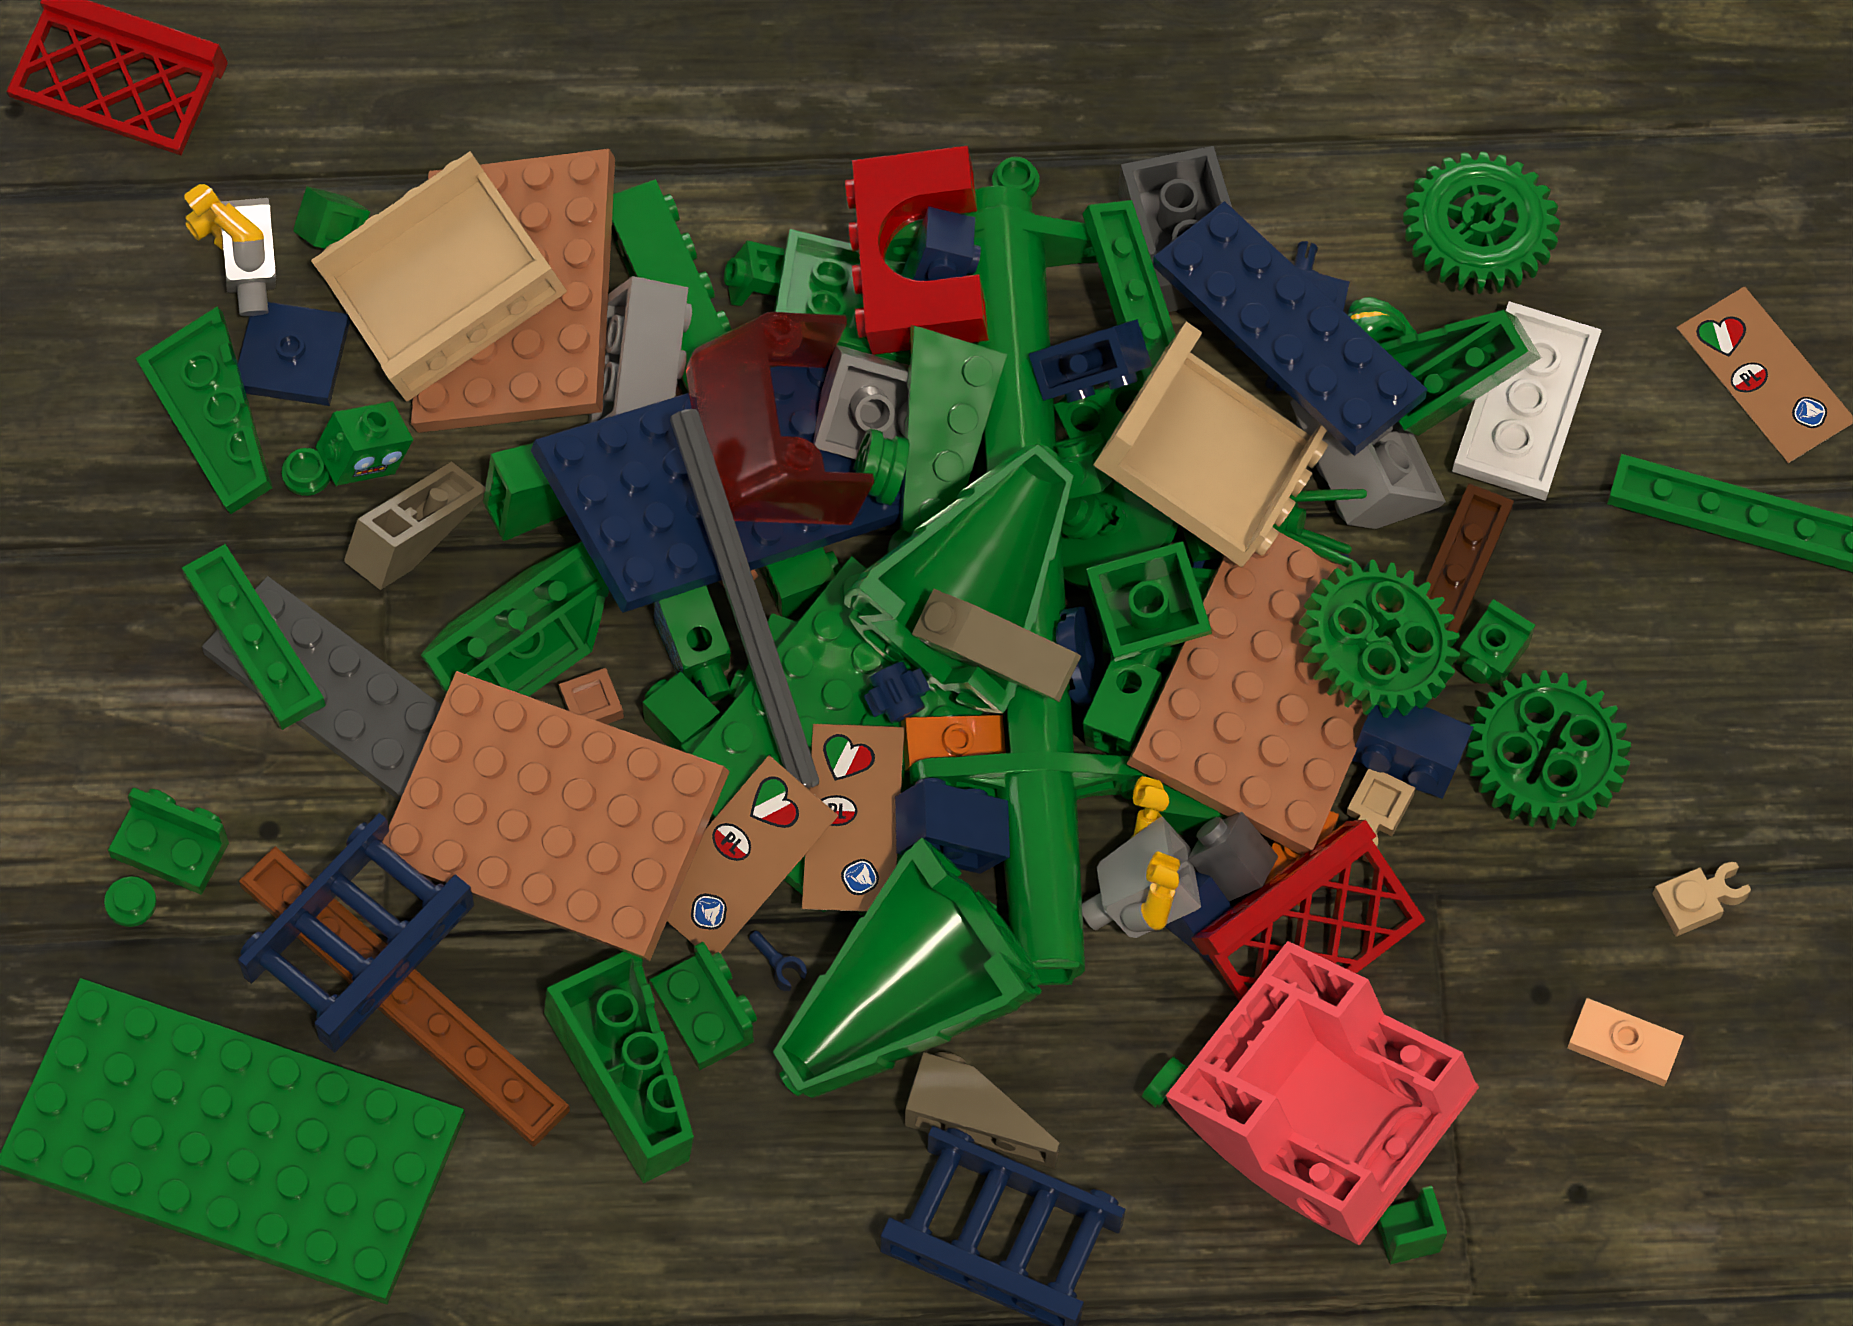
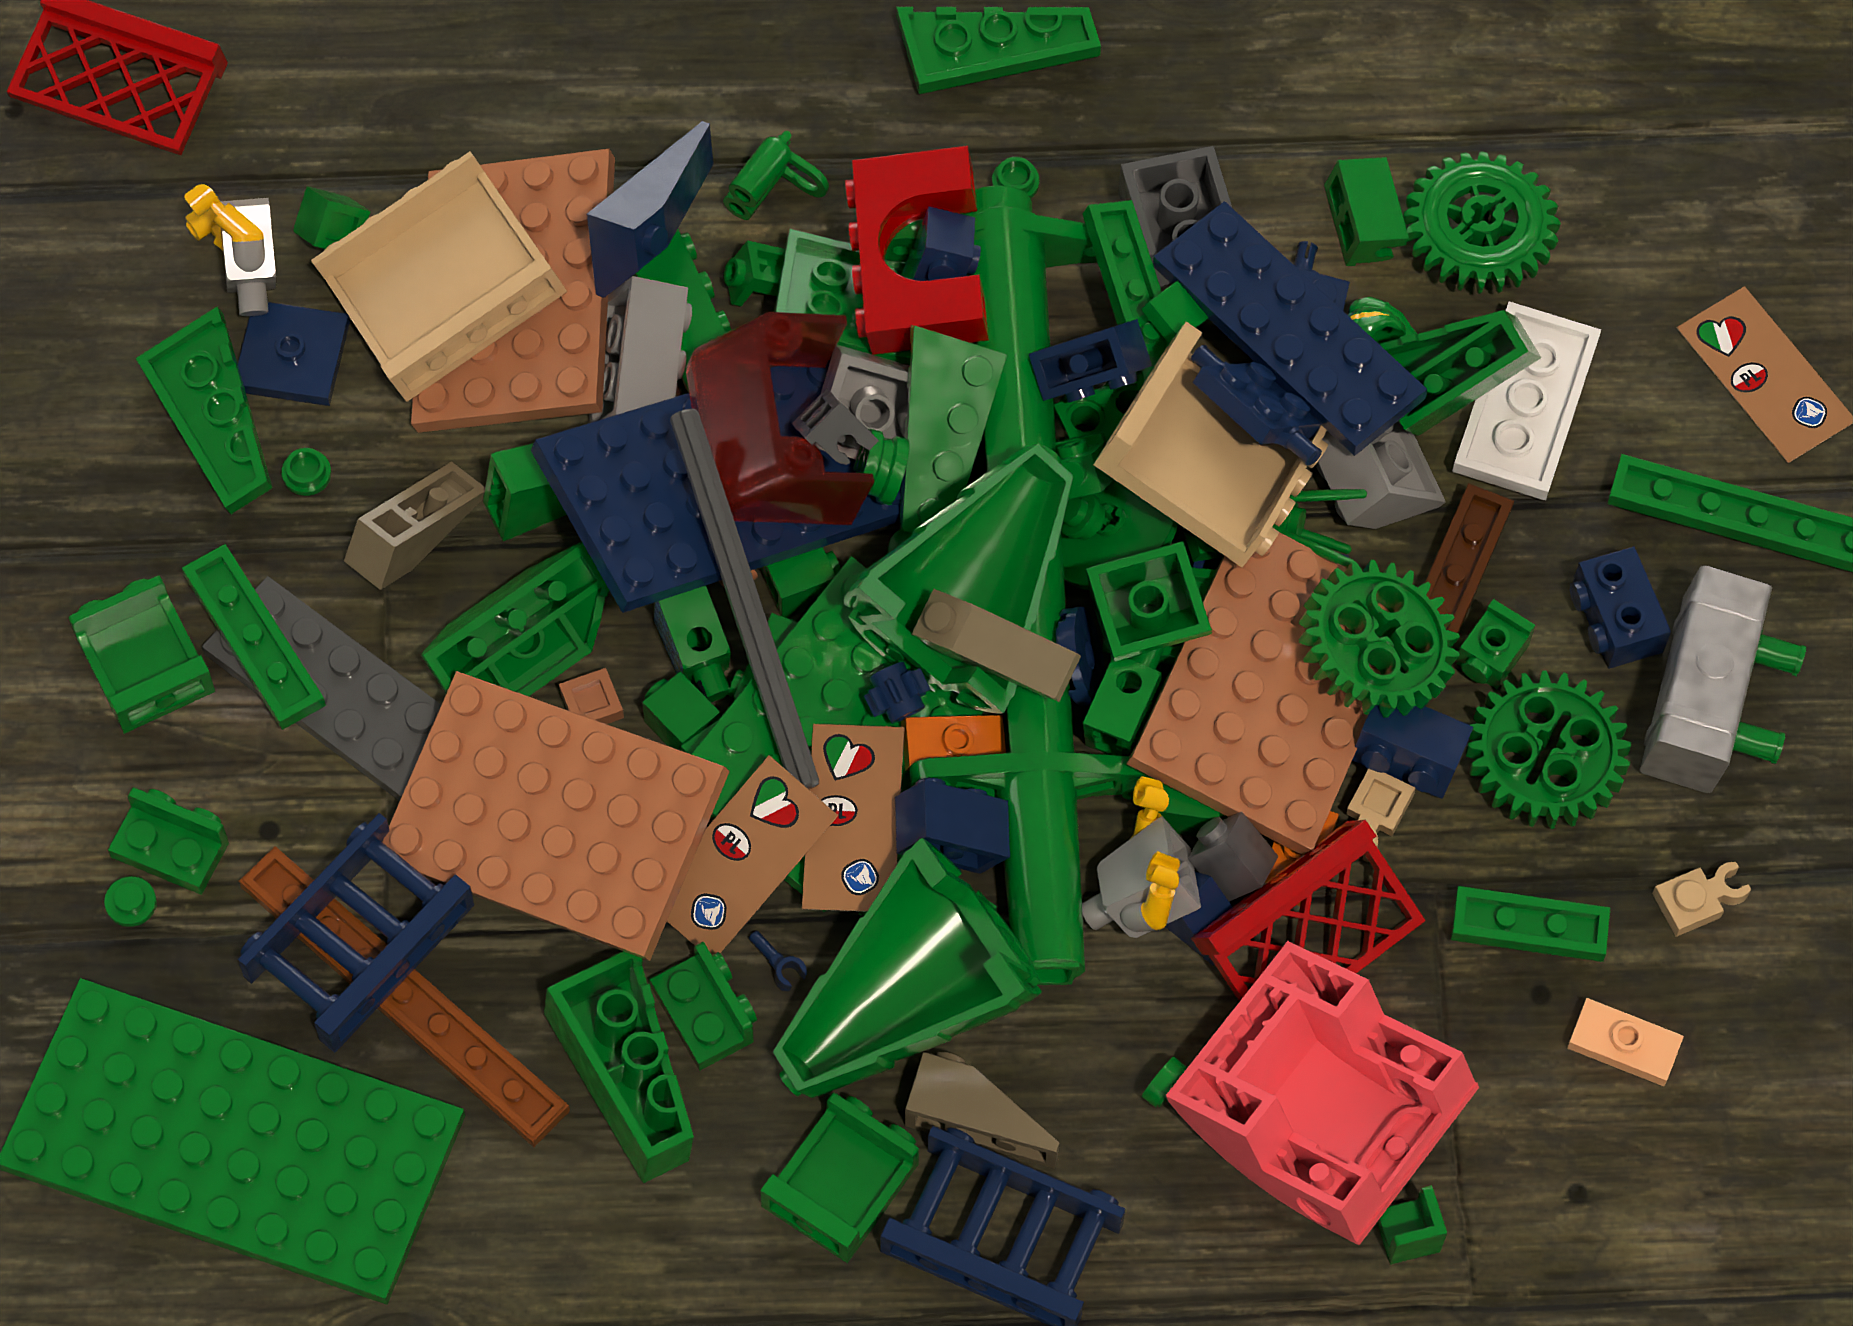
green head [316,401,413,486] -> none
none -> green panel [69,576,215,734]
none -> dark blue wedge [587,121,713,298]
none -> green piece [723,131,829,220]
none -> green panel [760,1092,919,1264]
none -> dark grey hinge [792,388,879,465]
none -> green wing [896,7,1101,94]
none -> green tile [1141,280,1209,344]
none -> dark blue plate [1191,345,1322,466]
none -> green hinge [1324,157,1409,266]
none -> green plate [1451,886,1610,962]
none -> dark blue brick [1570,546,1671,669]
none -> flat silver piece [1640,566,1806,793]

